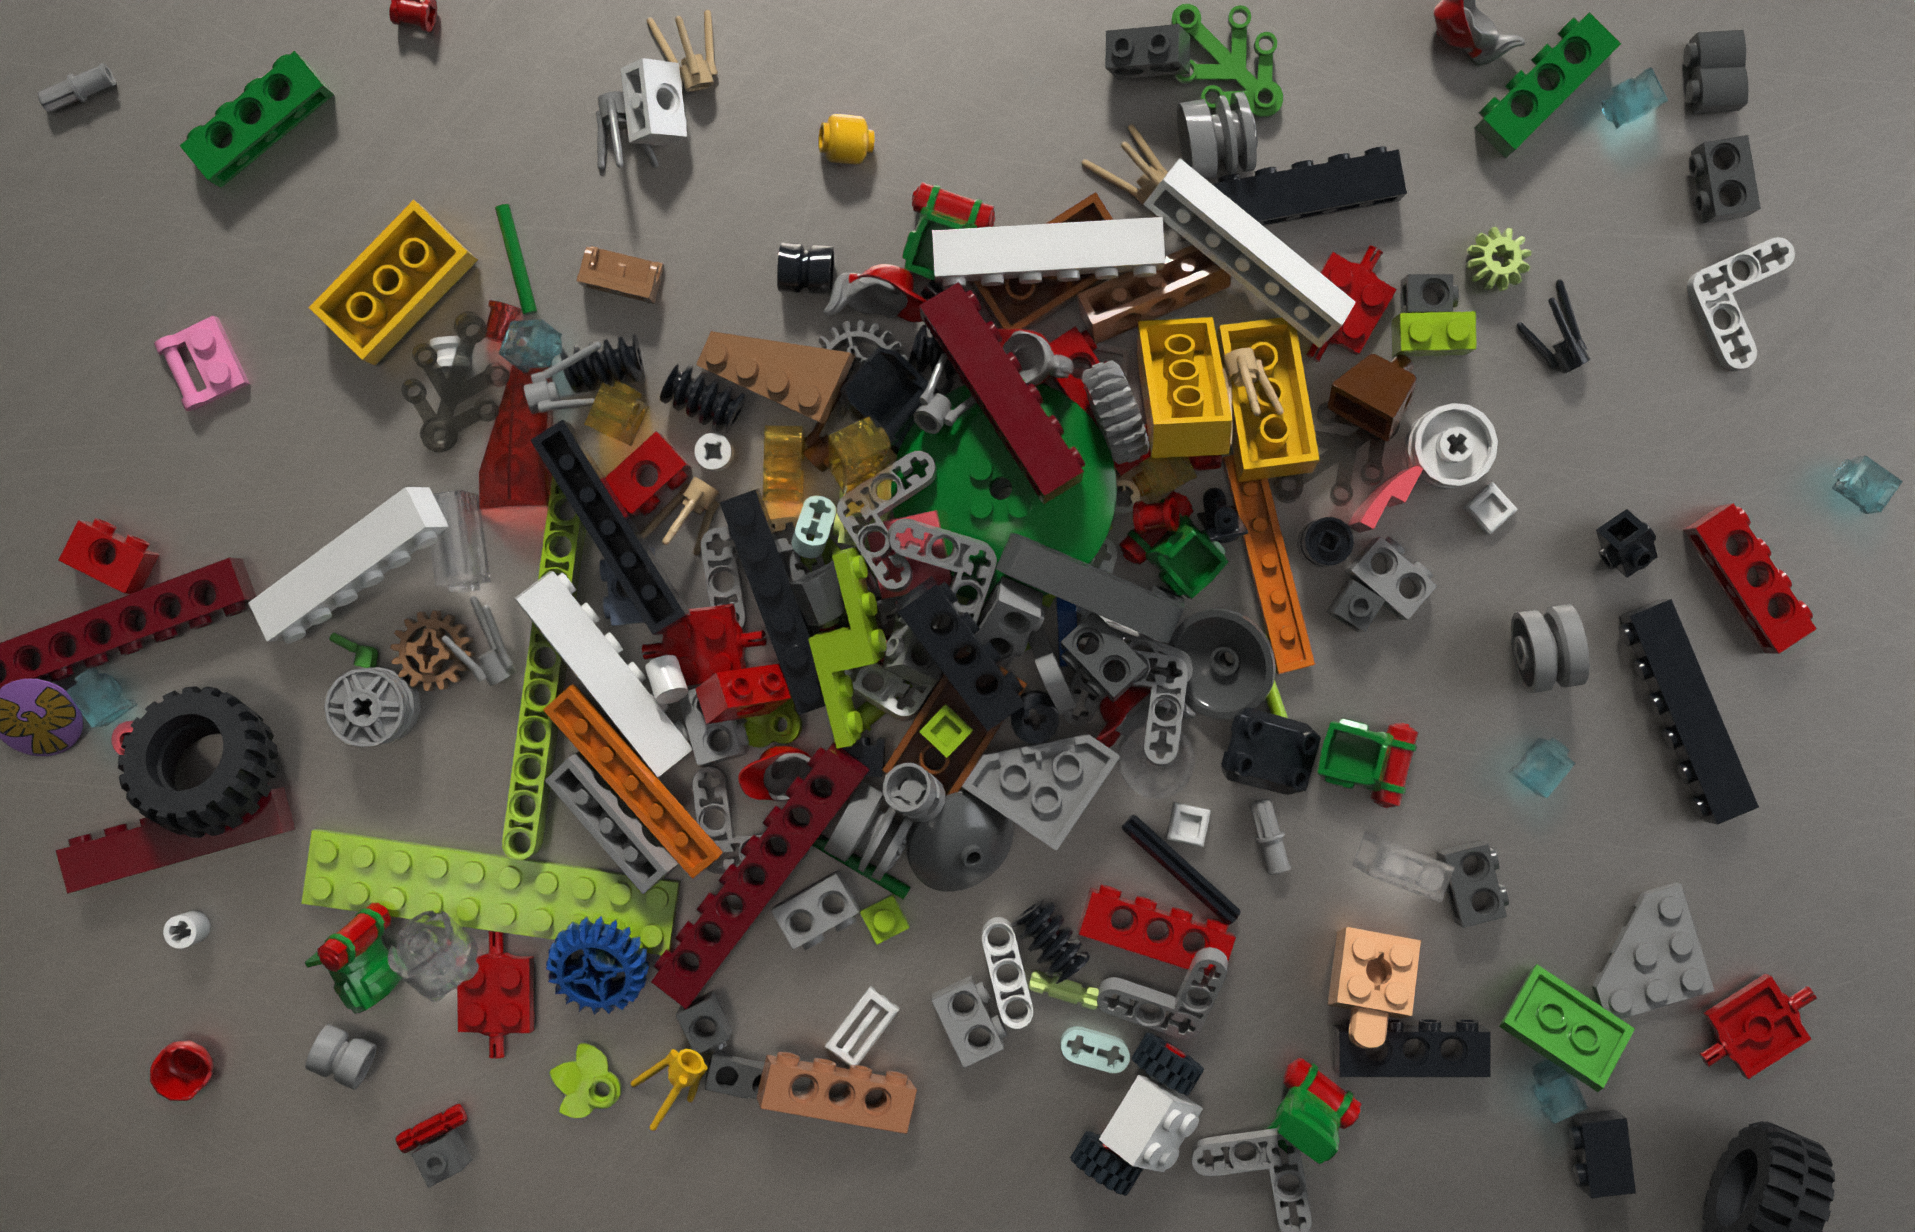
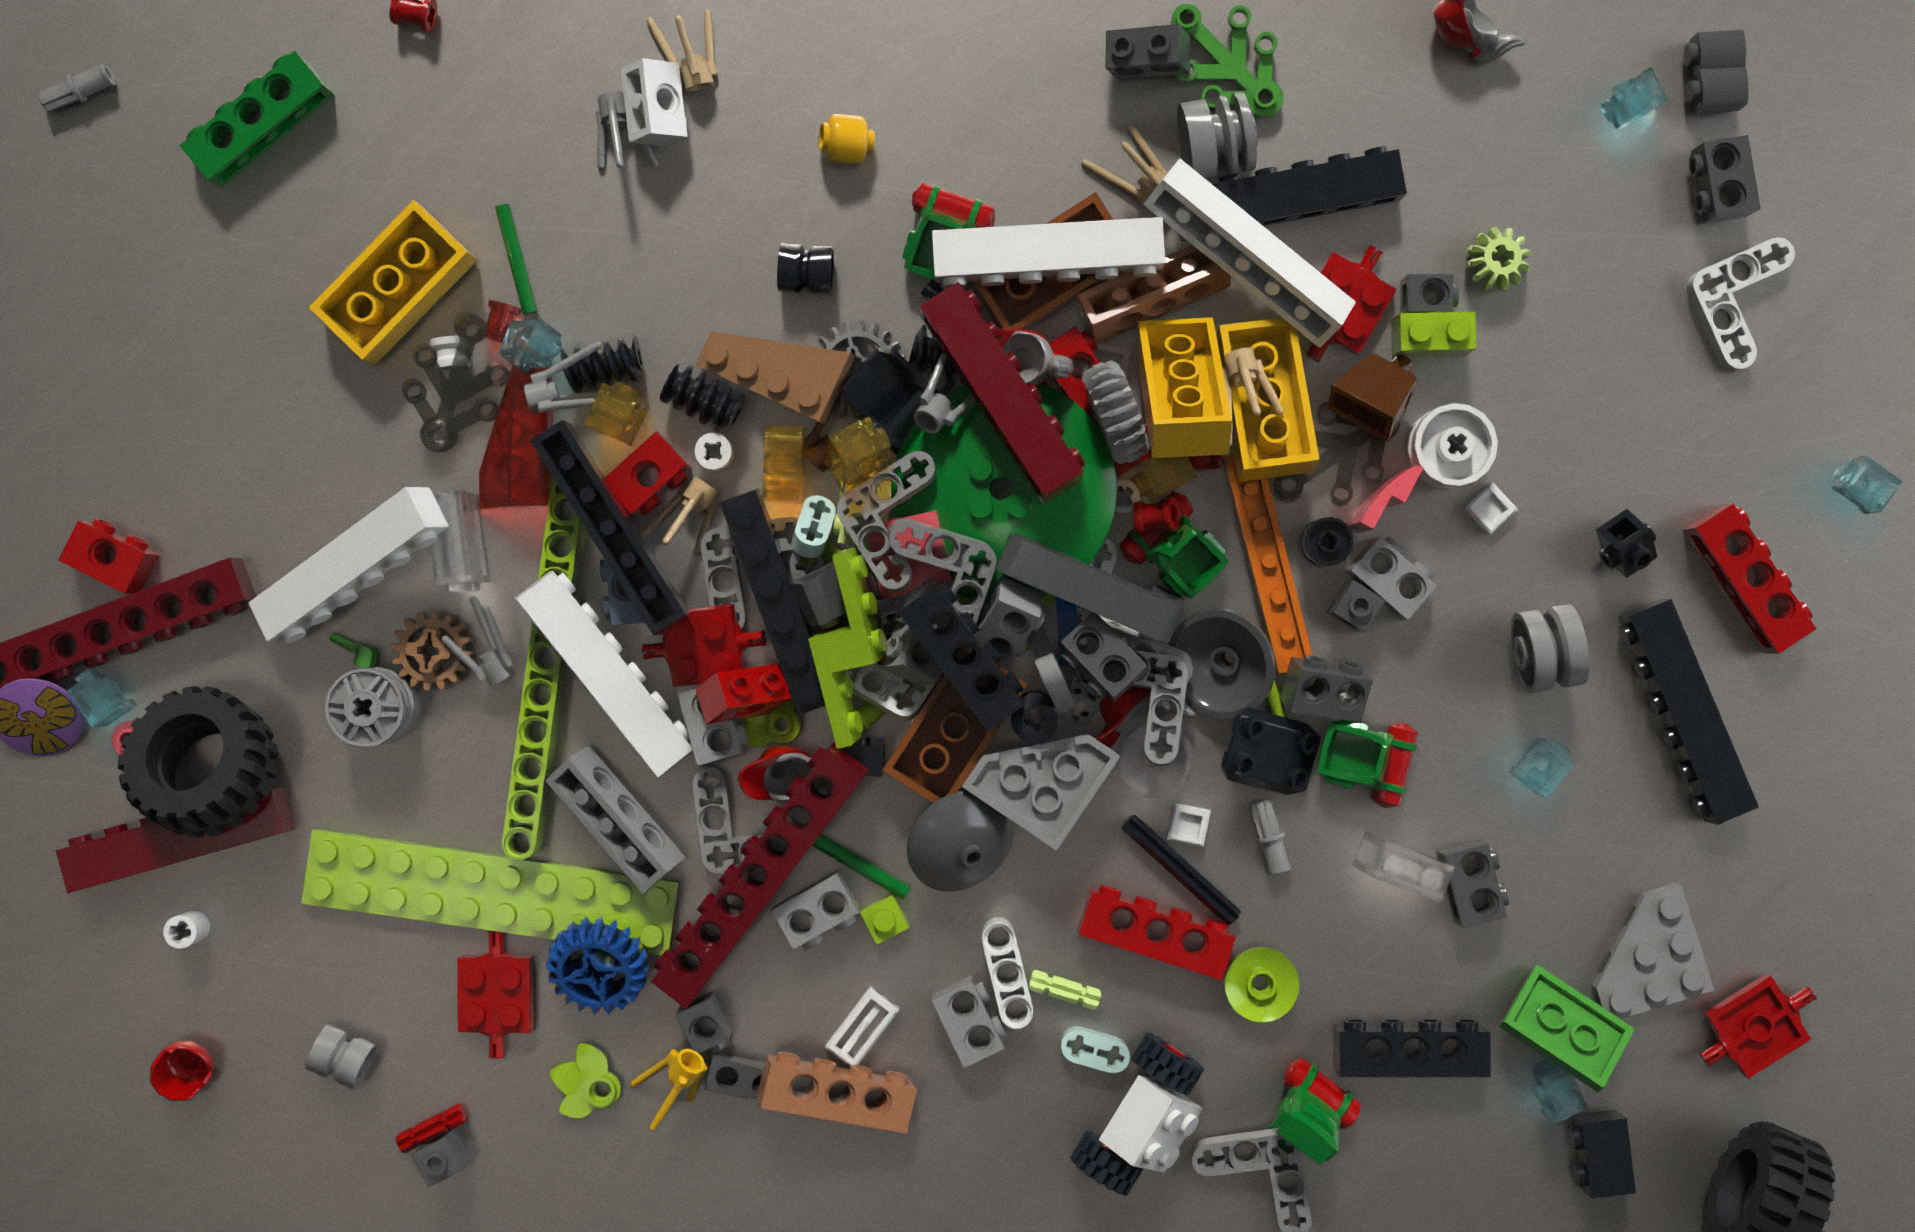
bright pink plate [154,316,250,411] -> none
green piece [304,902,402,1014] -> none
clear brick [388,910,479,1002] -> none
orange plate [543,683,723,879] -> none
medium nougat hinge [576,246,664,304] -> none
white piece [645,655,688,705] -> none
light grey hair [823,264,927,323] -> none
light grey wheel [824,781,914,881] -> none
light grey wheel [883,763,945,822] -> none
lime plate [919,704,973,758] -> none
black piece [1011,900,1090,984] -> none
light grey beam [1097,947,1228,1040] -> none
black hinge [1197,488,1248,543] -> none
light nougat brick [1327,927,1421,1049] -> none
green brick [1474,12,1621,158] -> none
black plant [1517,279,1590,374] -> none
none -> lime dish [1224,947,1300,1022]
none -> dark grey brick [1280,655,1373,722]

